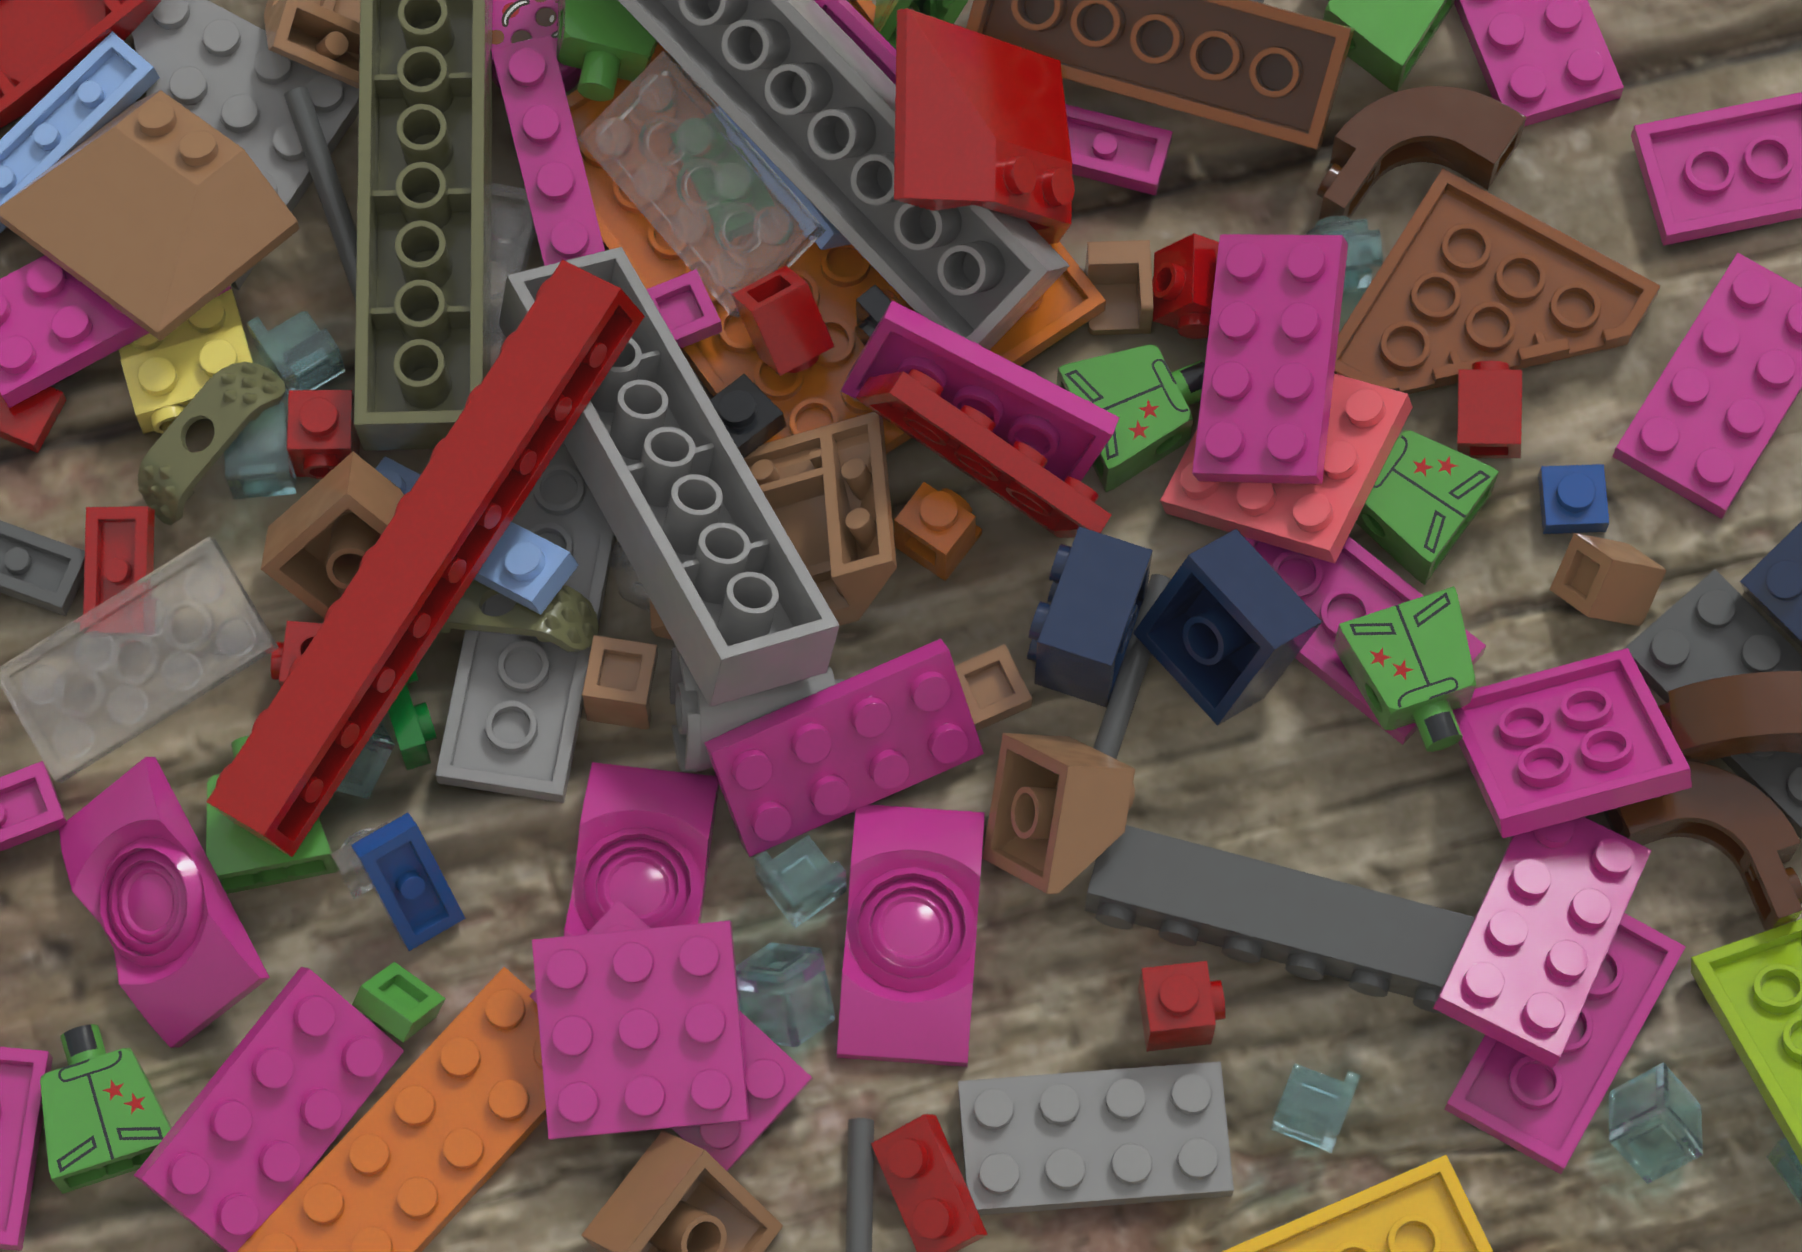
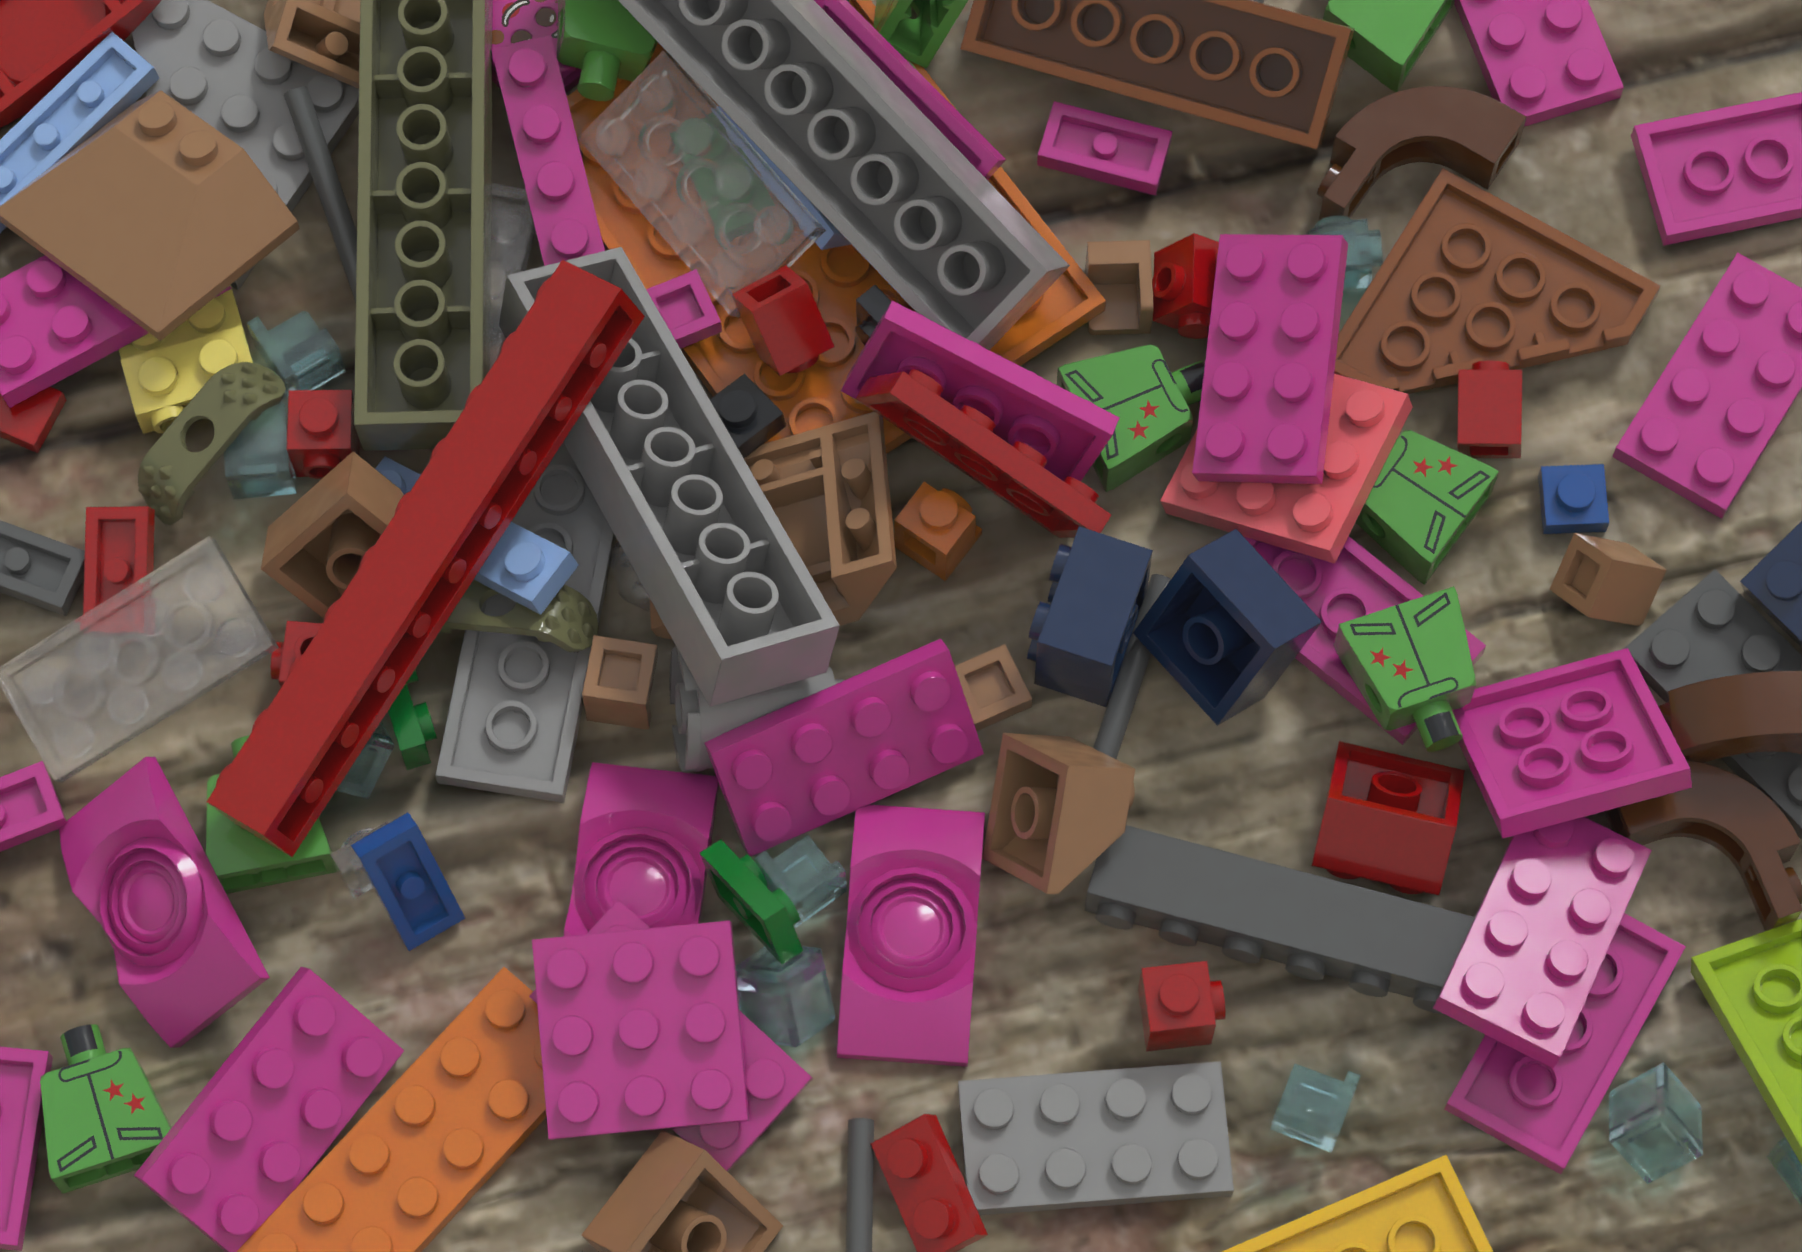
bright green plate [352,962,446,1043] -> none
red slope [894,8,1075,244] -> none
none -> green plate [700,839,804,965]
none -> red slope [1311,741,1465,895]

